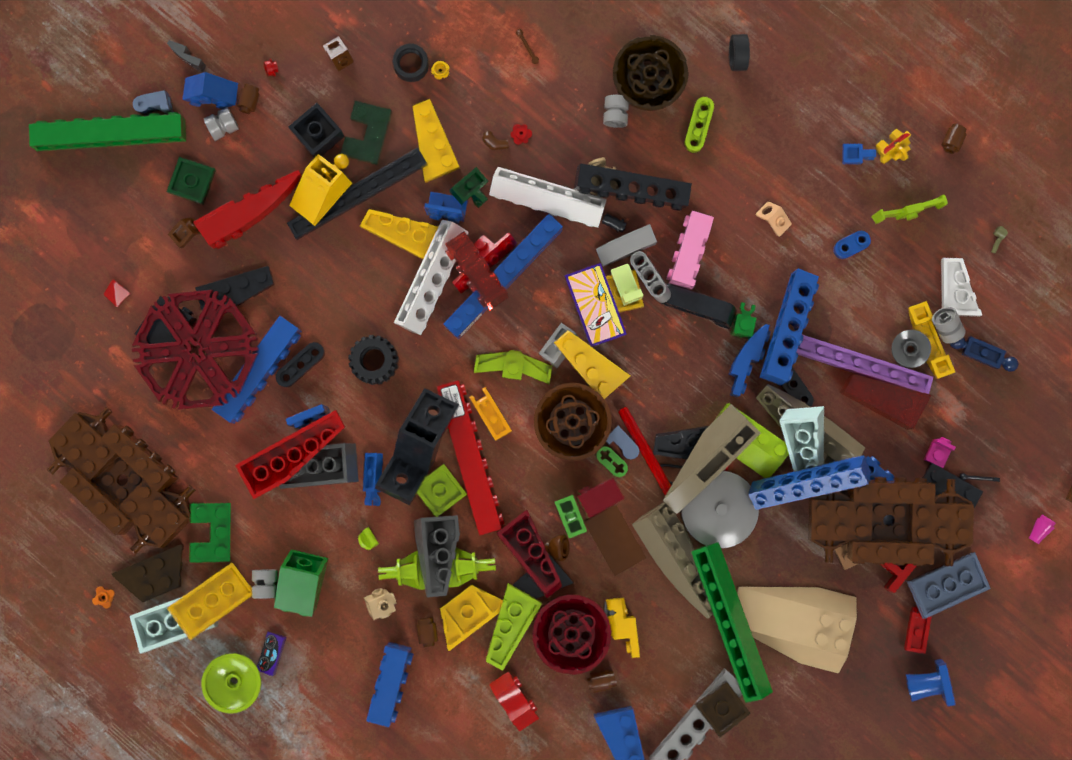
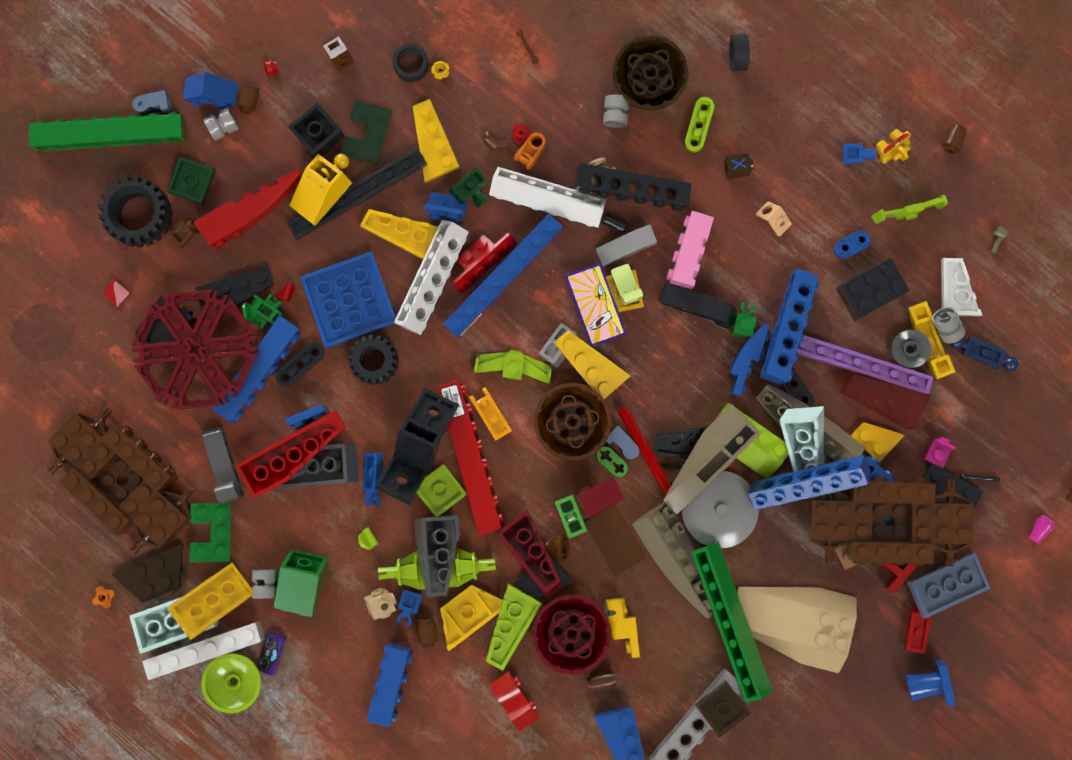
dark grey slope [167,40,206,72] -> none
clear red wedge [445,231,509,311] -> none
light grey beam [630,251,671,303] -> none
none -> black tyre [98,176,173,248]
none -> white brick [142,621,266,680]
none -> dark grey beam [202,426,244,504]
none -> green piece [242,294,283,330]
none -> red slope [277,281,295,303]
none -> blue plate [300,251,396,349]
none -> blue plate [397,589,423,626]
none -> orange piece [513,132,546,170]
none -> dark brown brick [724,153,754,179]
none -> black brick [836,258,910,321]
none -> yellow wing [850,422,904,462]

